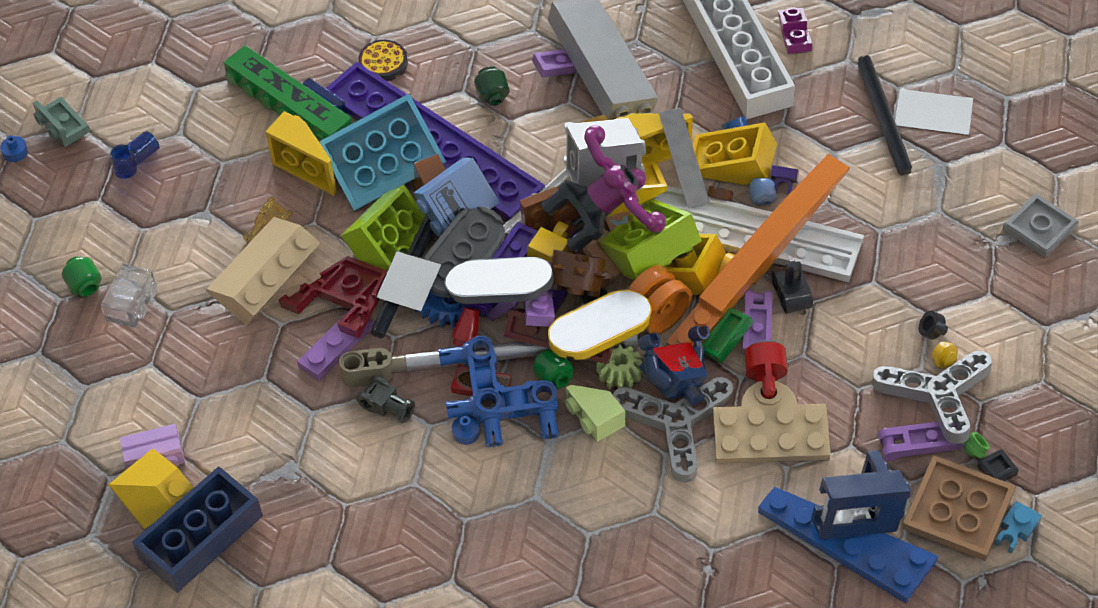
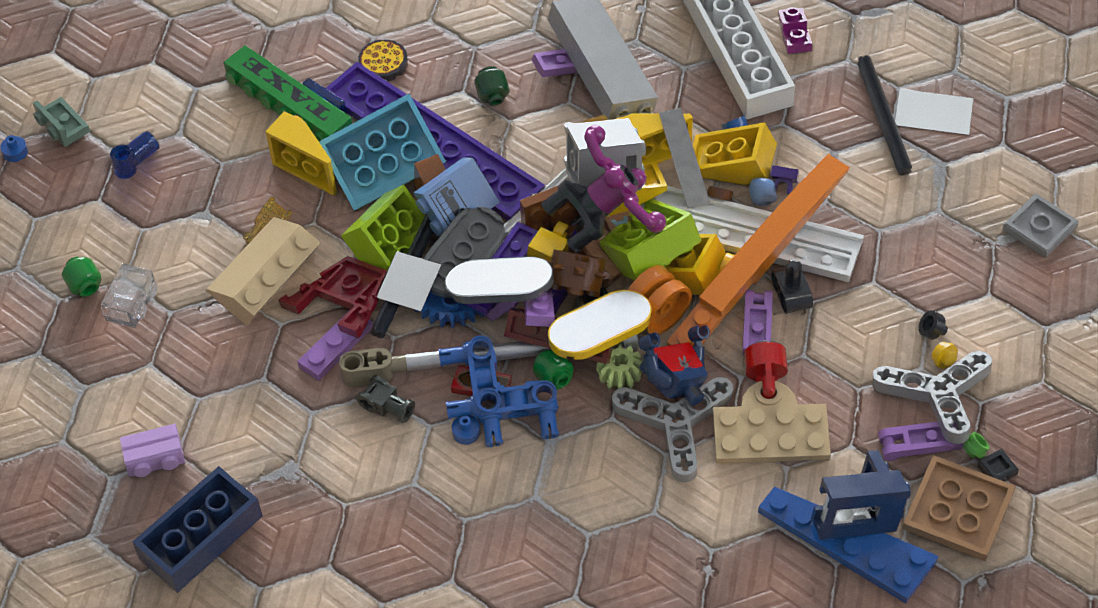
yellow slope [108,448,194,529] -> none
red cone [452,307,480,346] -> none
yellowish green slope [565,385,625,442] -> none
green tile [702,308,753,364] -> none
dark azure plate [995,501,1042,554] -> none

